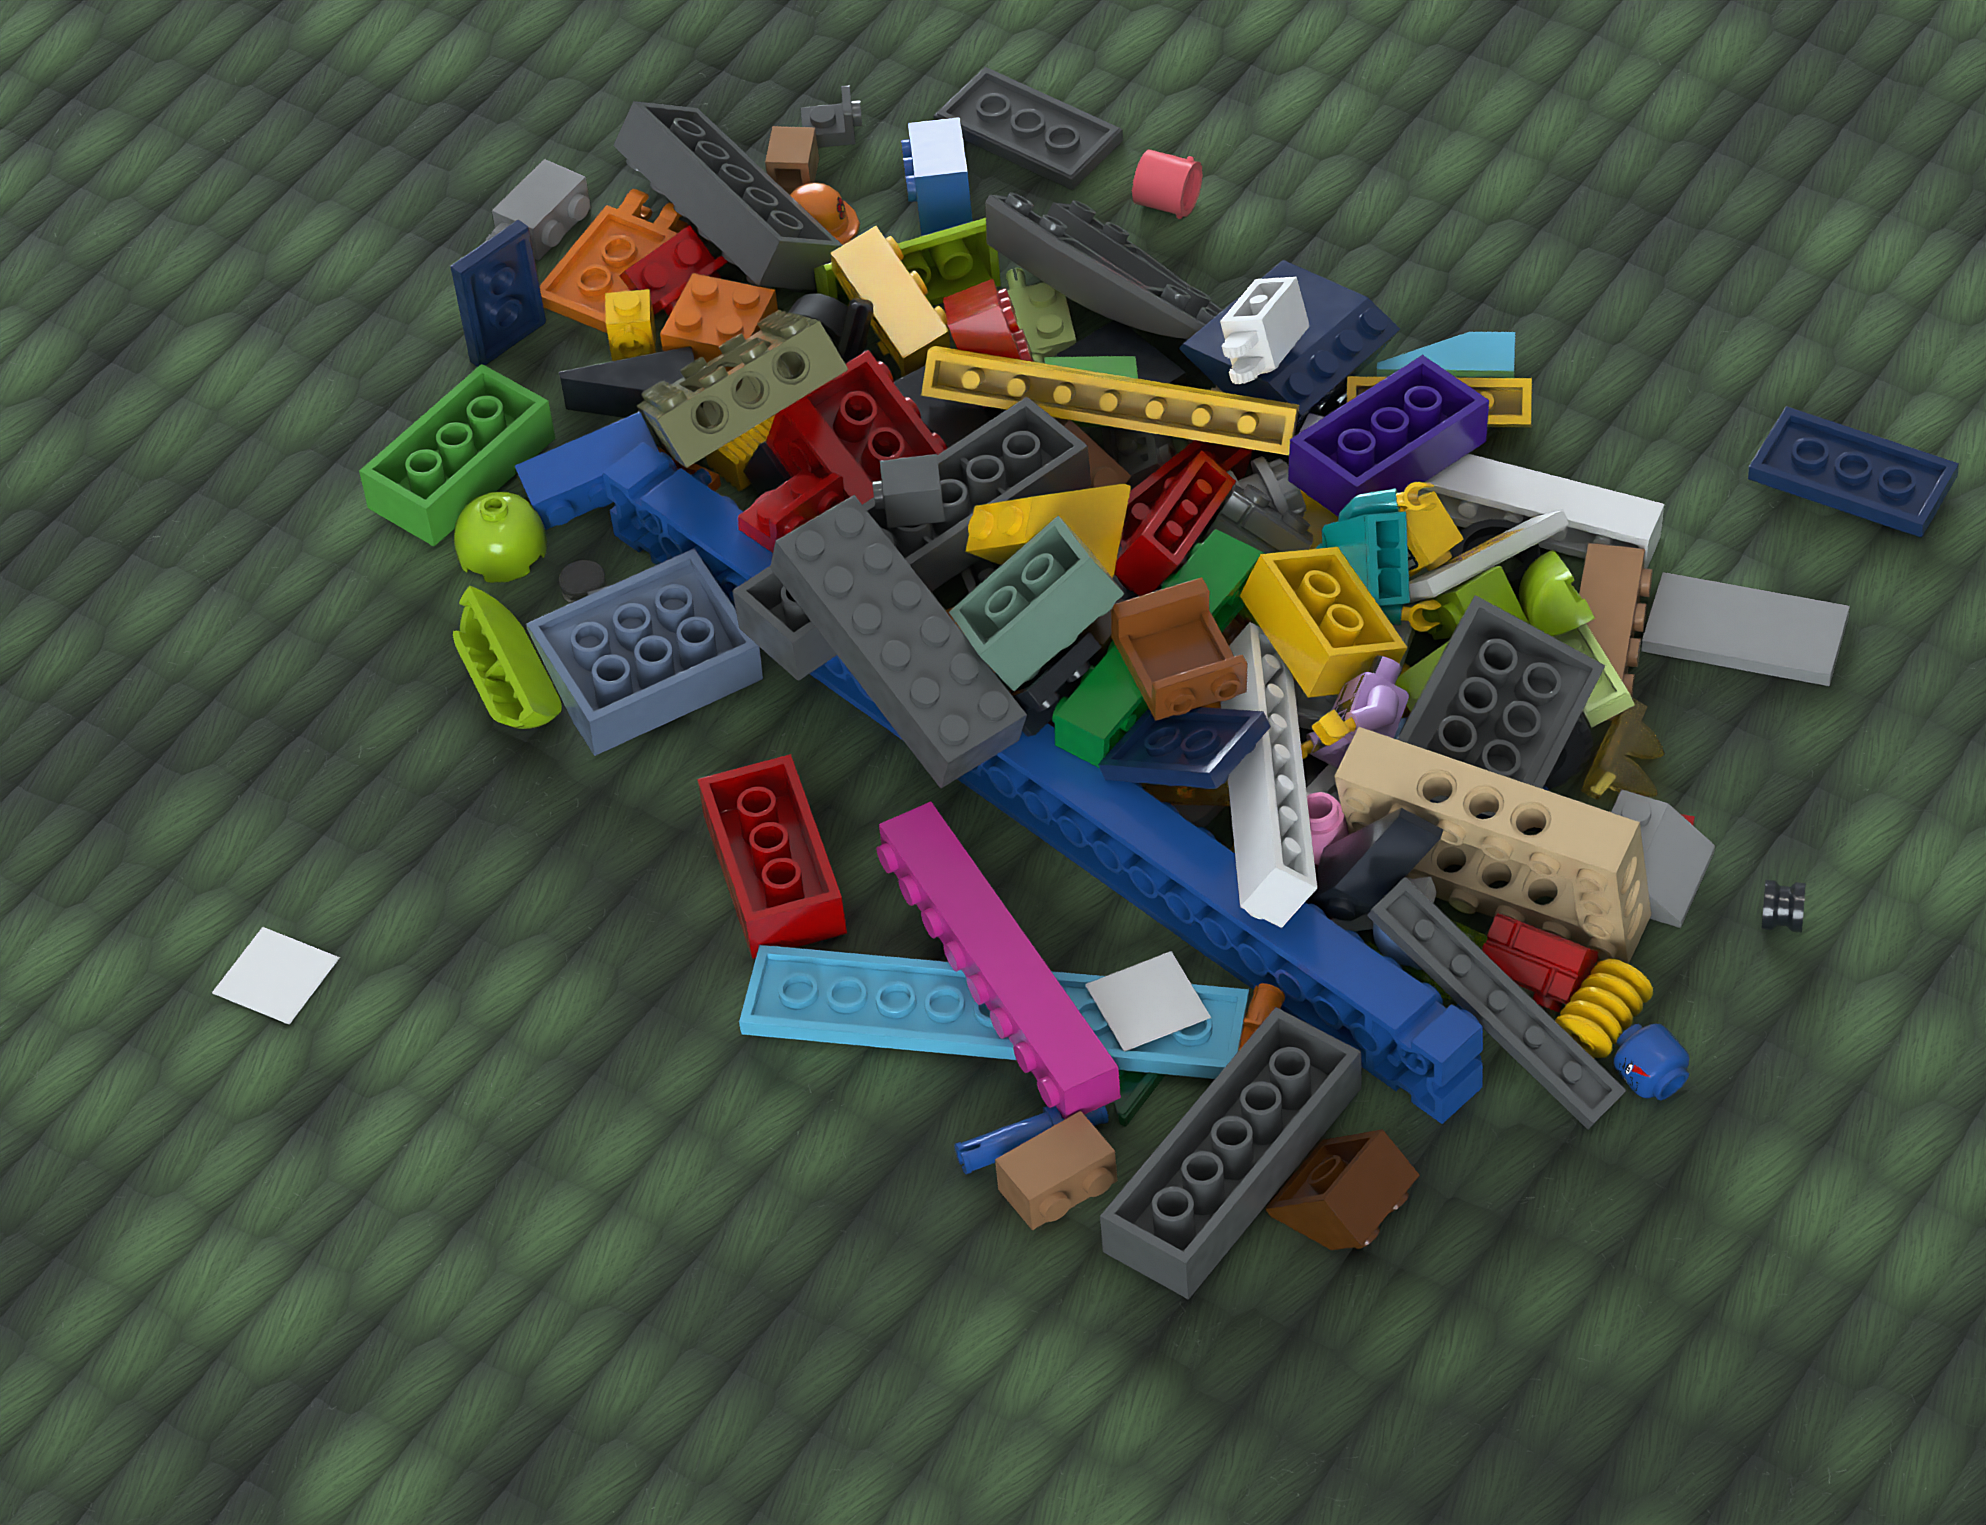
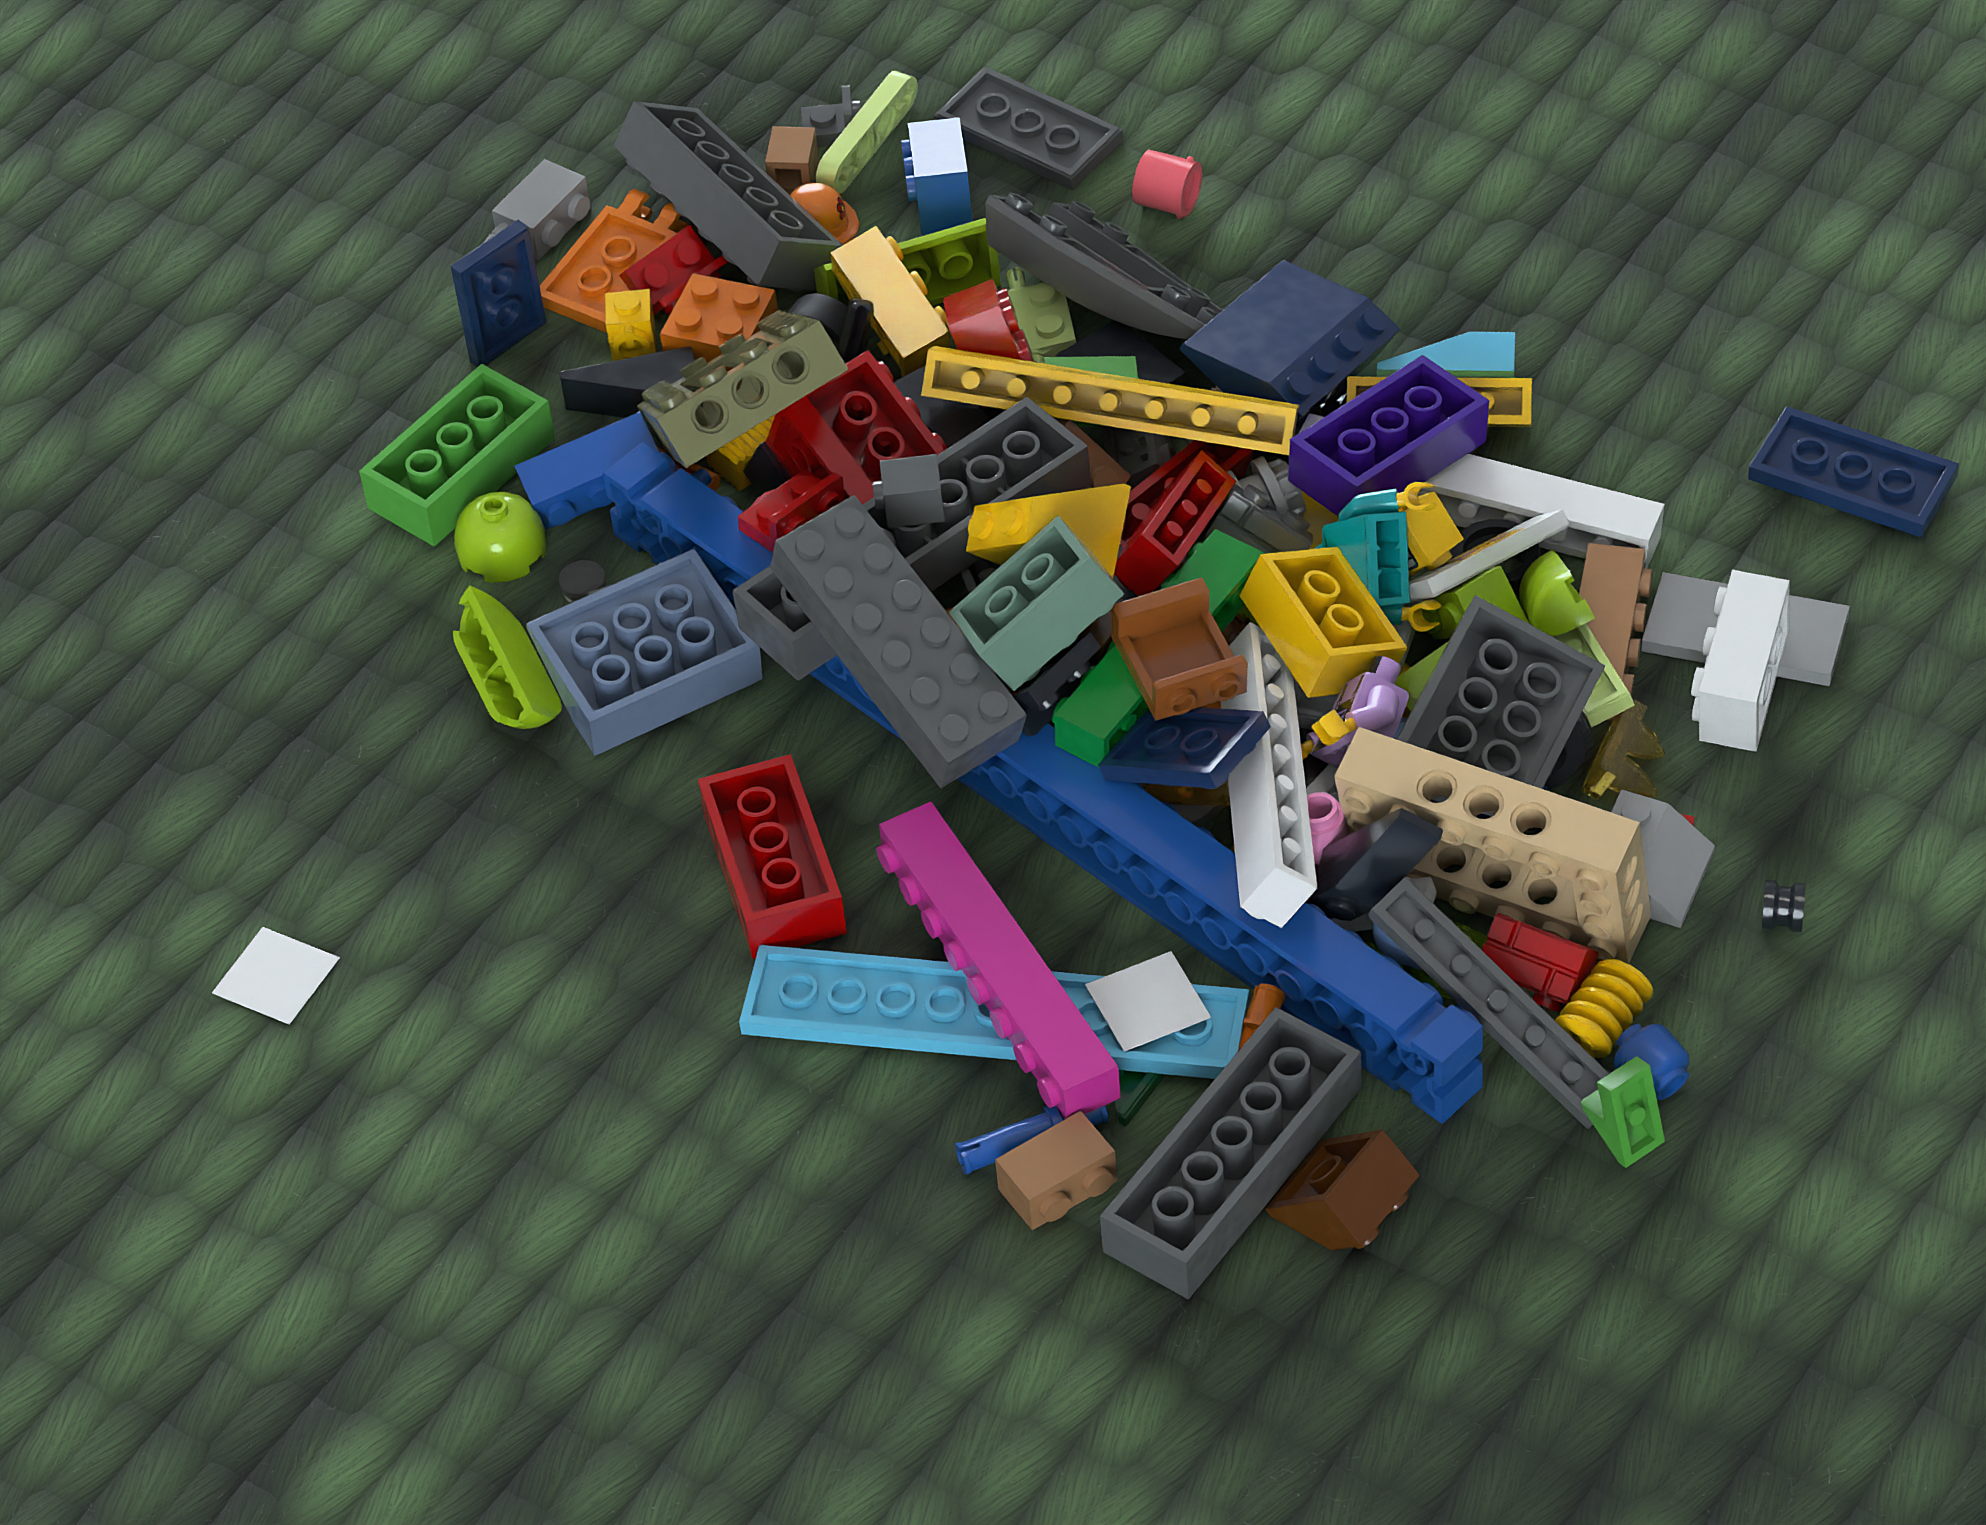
white hinge [1220,277,1310,384] -> none
none -> yellowish green beam [816,71,918,194]
none -> bright green slope [1581,1056,1665,1168]
none -> white brick [1691,570,1790,752]

